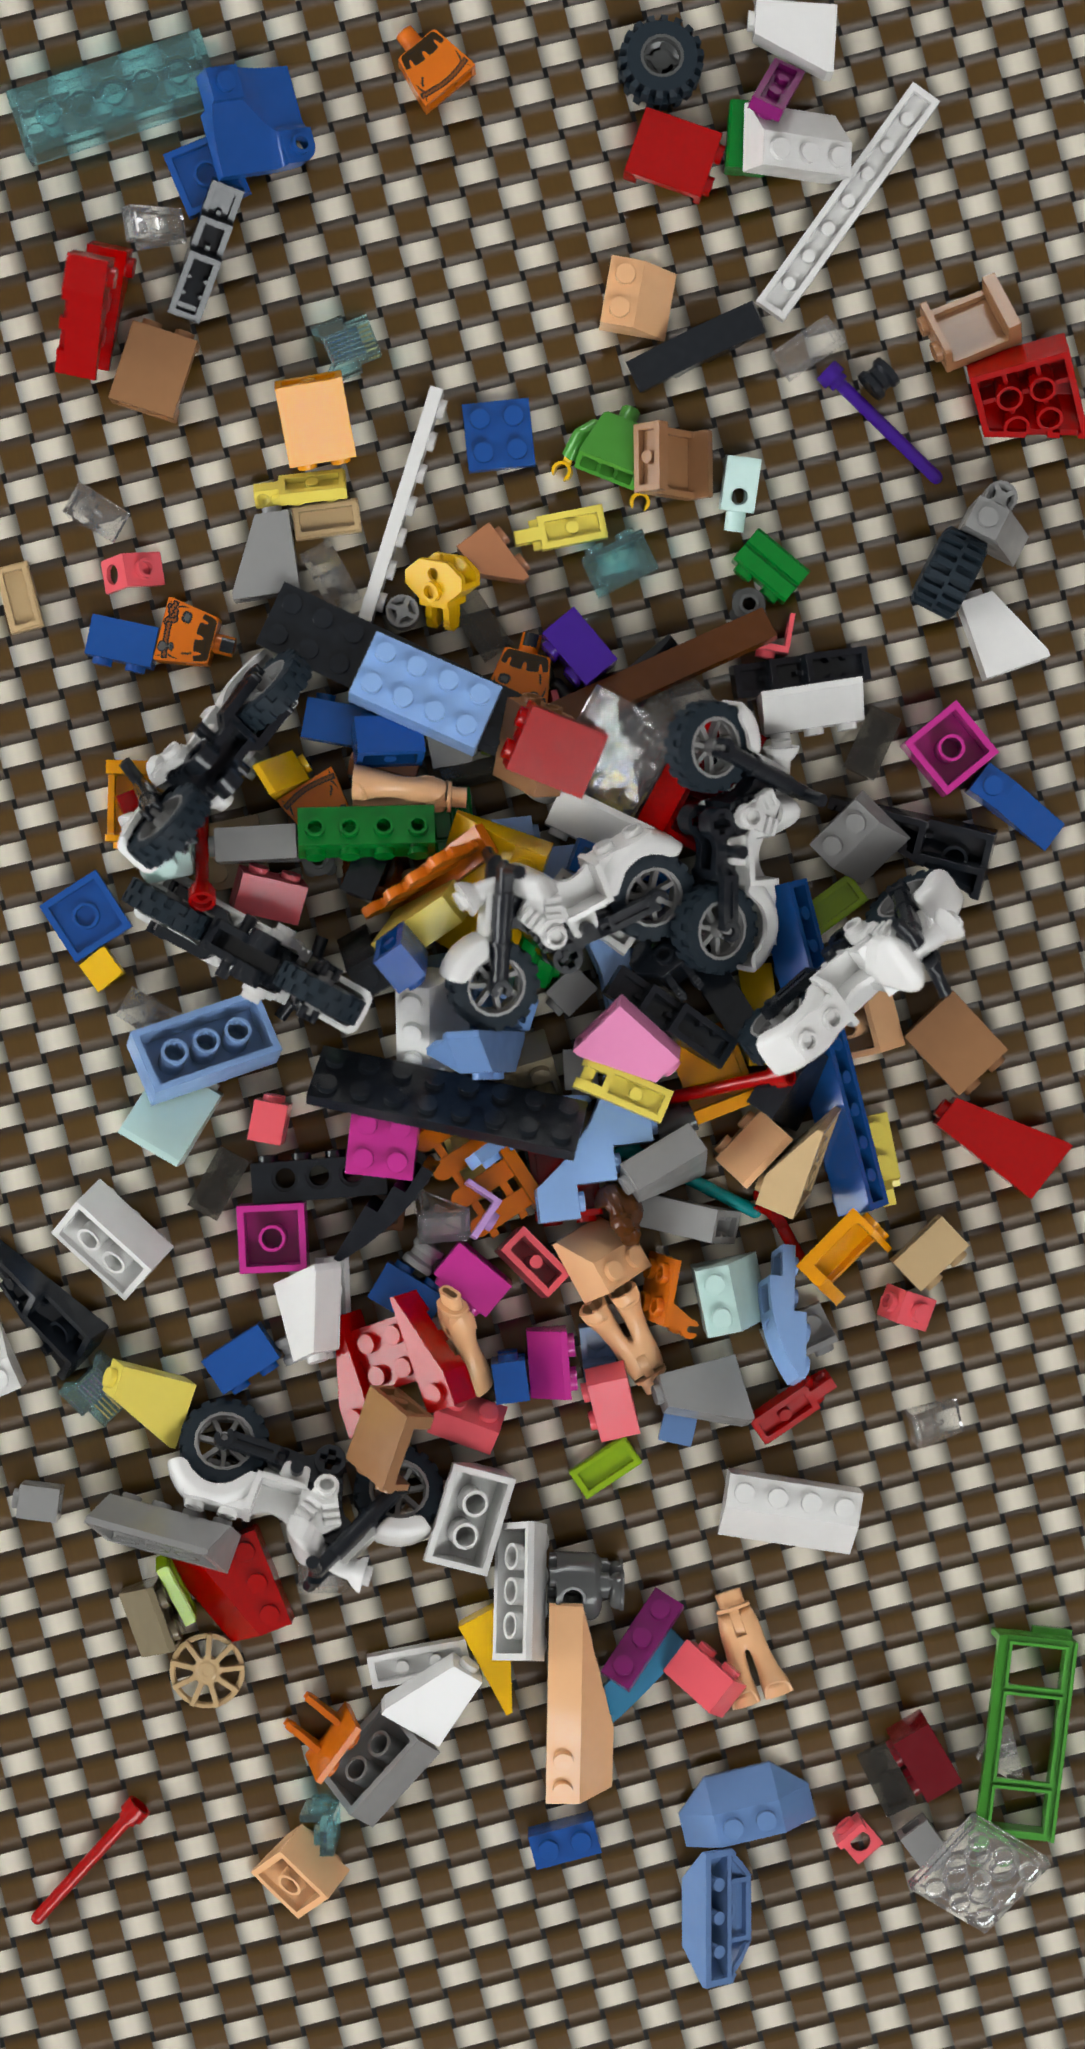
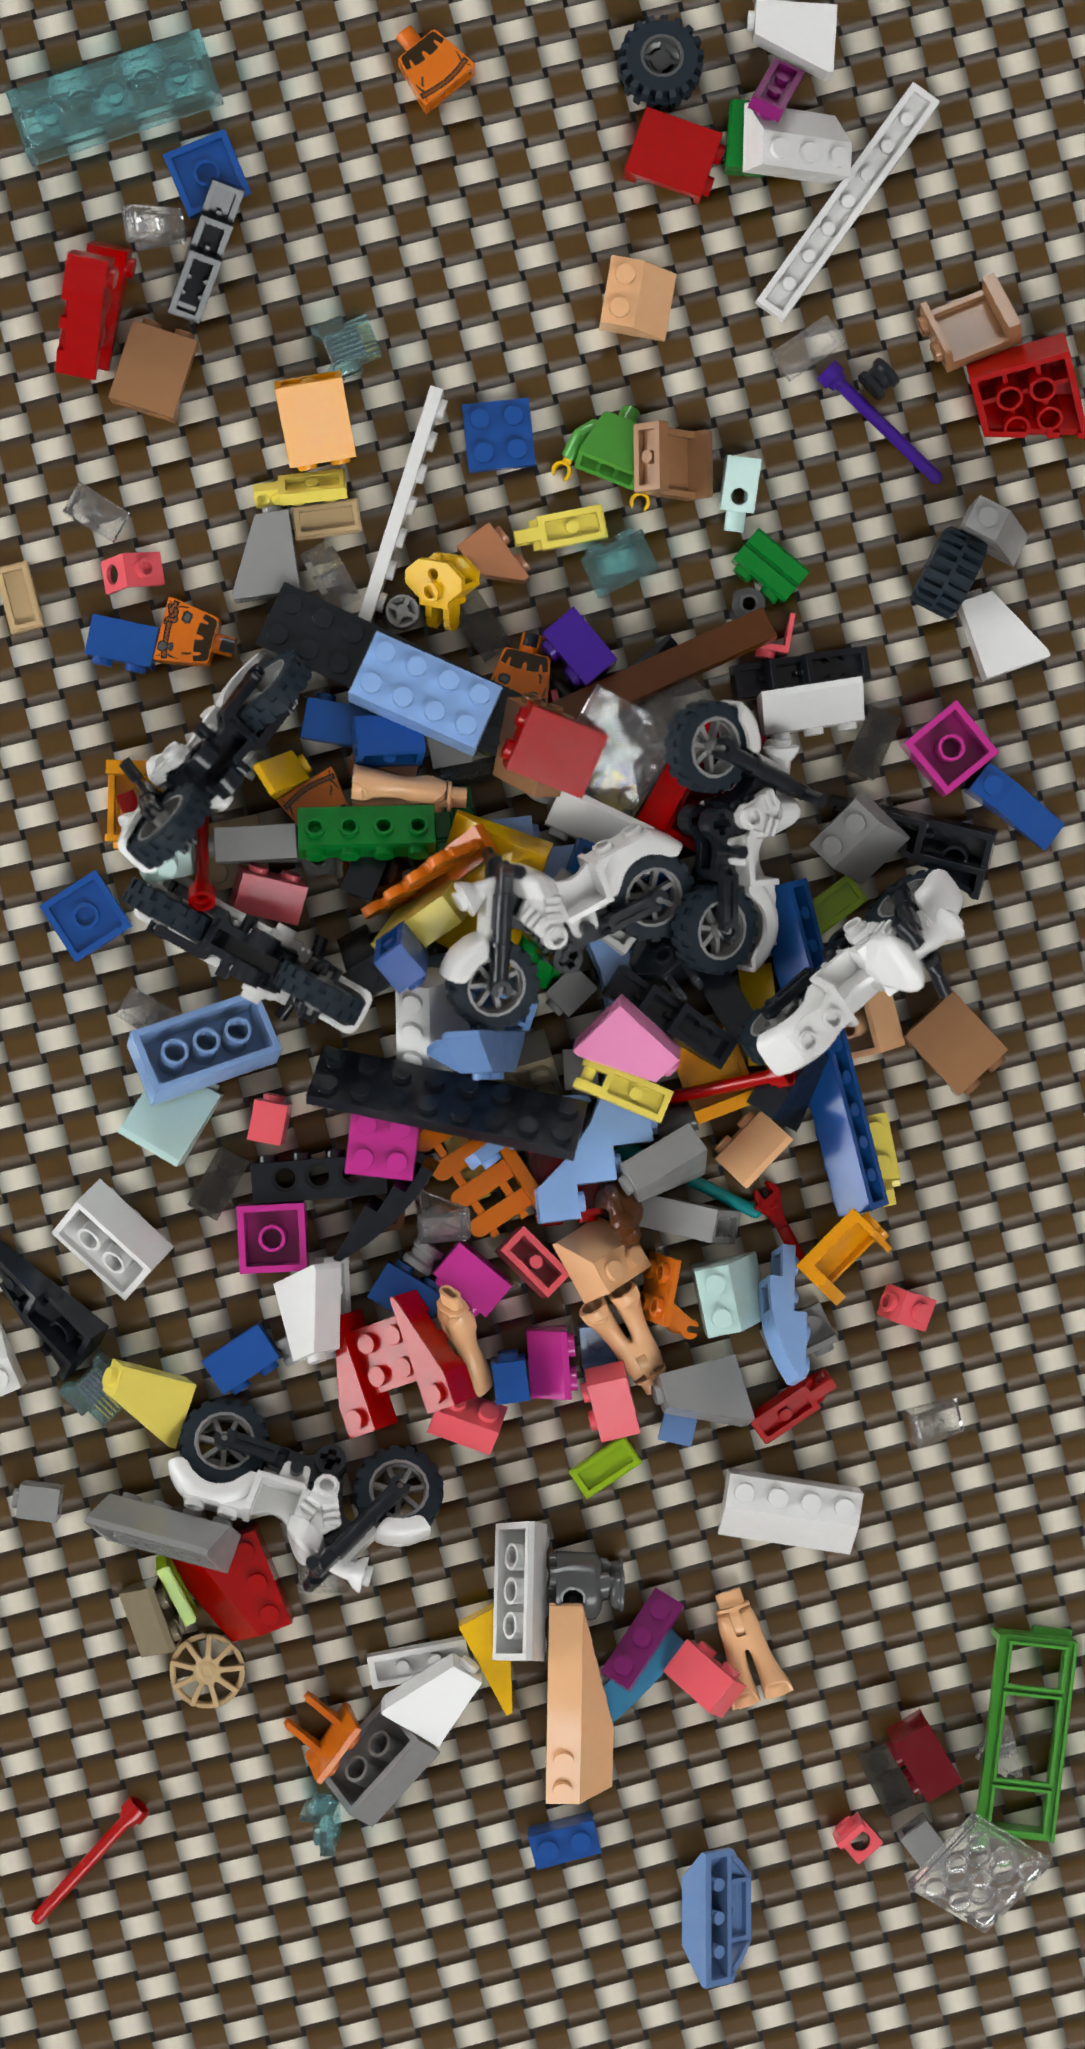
yellow slope [79,946,126,993] -> none
blue slope [196,64,315,182] -> none
light nougat slope [251,1824,350,1919] -> none
medium nougat panel [346,1385,434,1494] -> none
white slope [423,1462,516,1576] -> none
lavender bracket [464,1178,502,1240] -> none
black slope [626,301,767,393] -> none
medium blue wedge [678,1761,816,1848] -> none
tan slope [755,1106,841,1220] -> none
tan brick [889,1214,970,1291] -> none
red slope [932,1097,1073,1199] -> none
light grey wheel [982,480,1018,511] -> none

